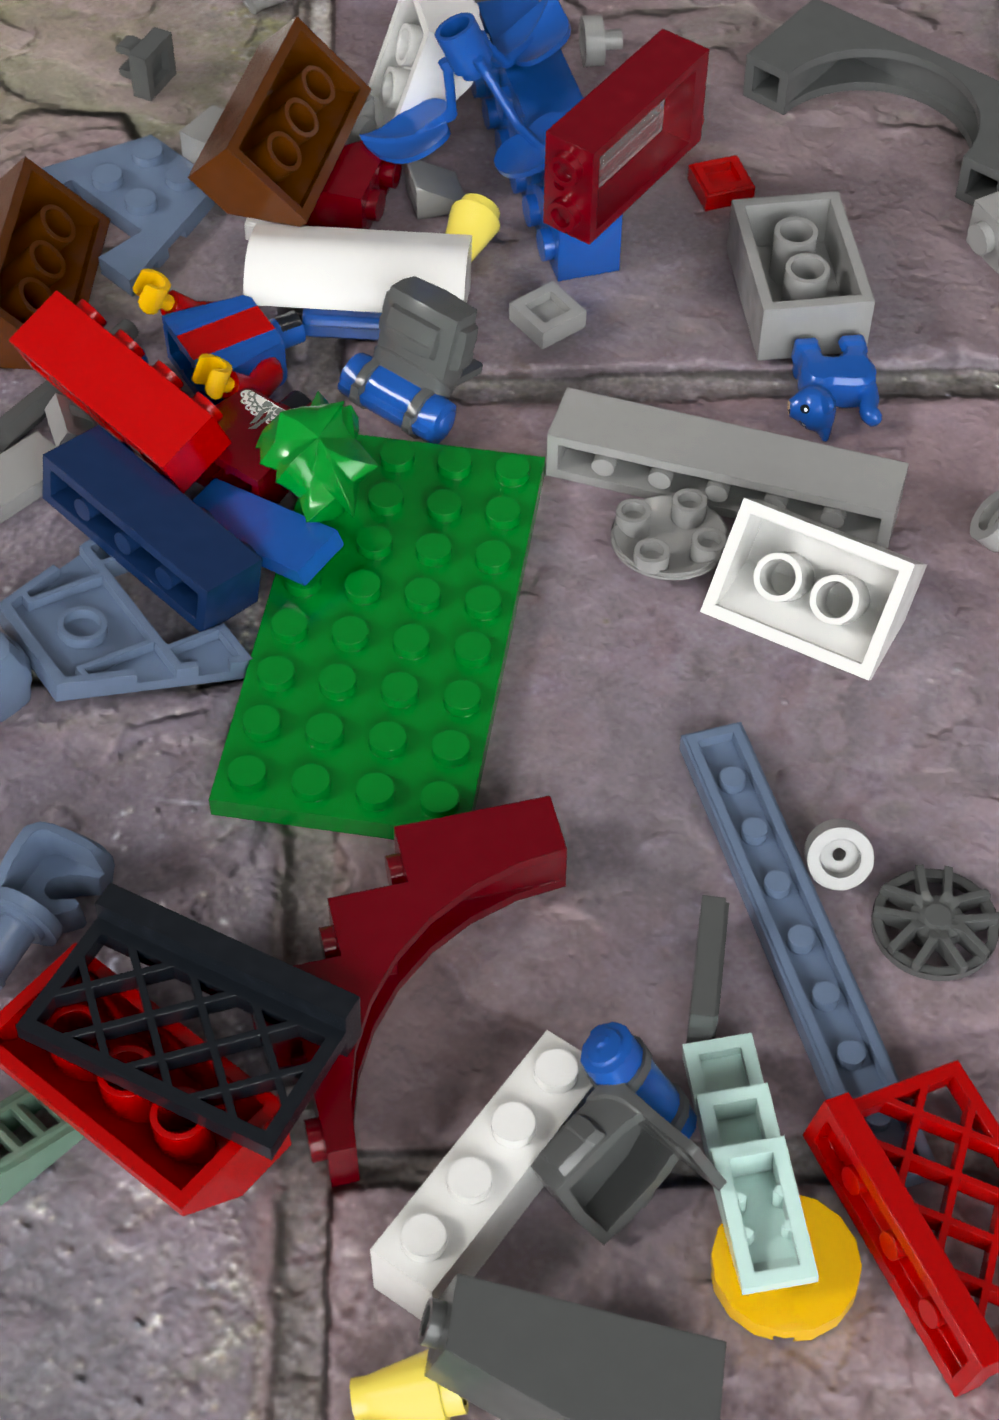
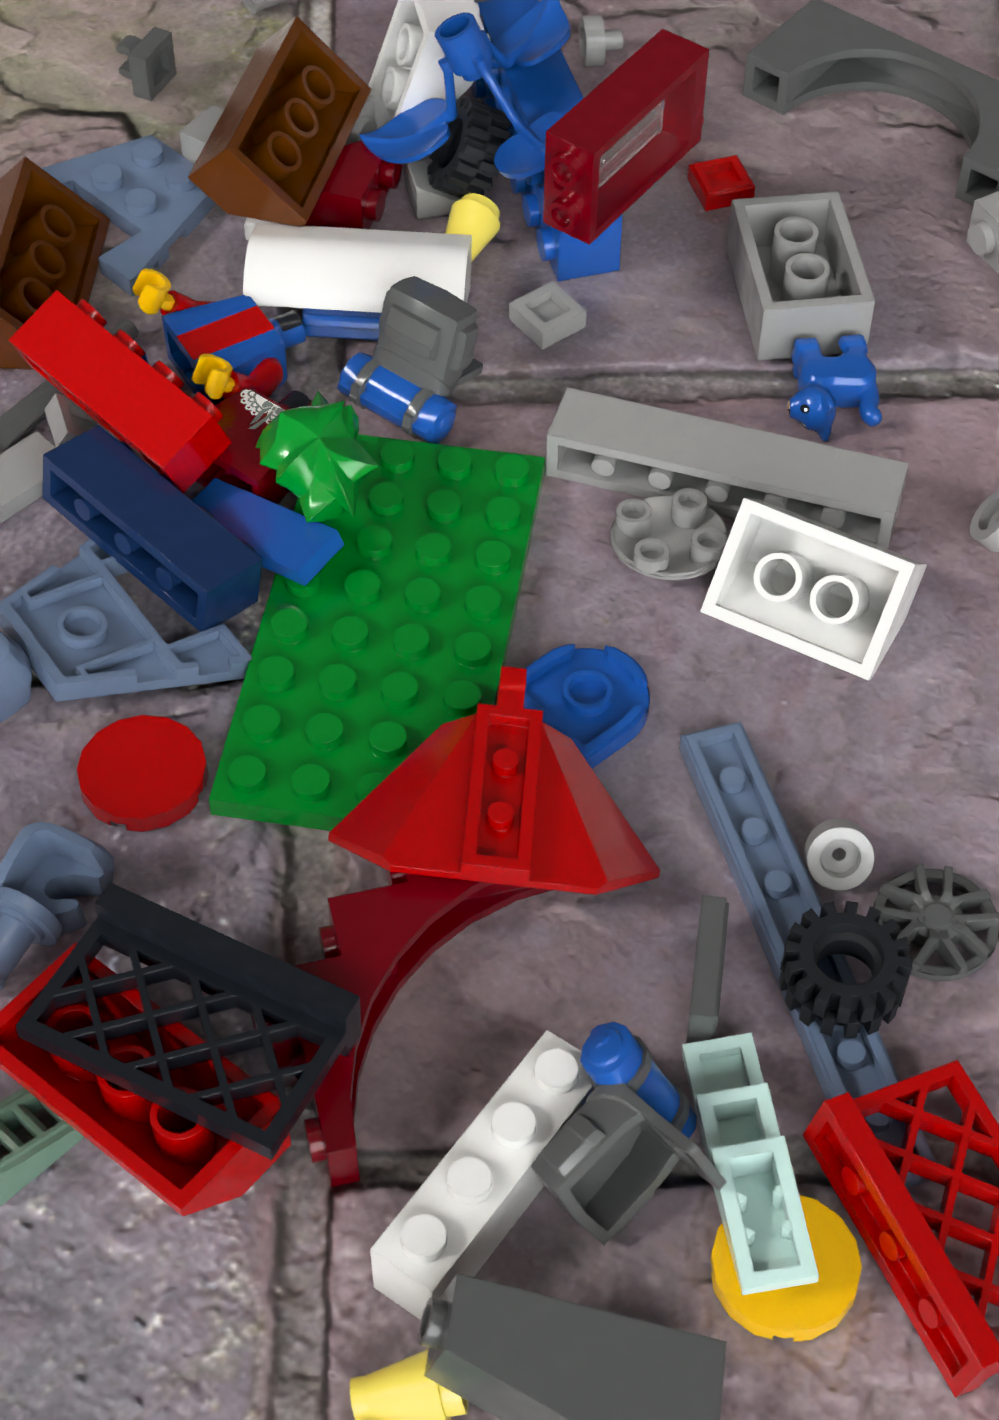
none -> red tile [76,715,209,832]
none -> red panel [328,666,660,895]
none -> black tyre [427,96,511,199]
none -> blue tile [524,644,650,769]
none -> black tyre [779,901,913,1038]

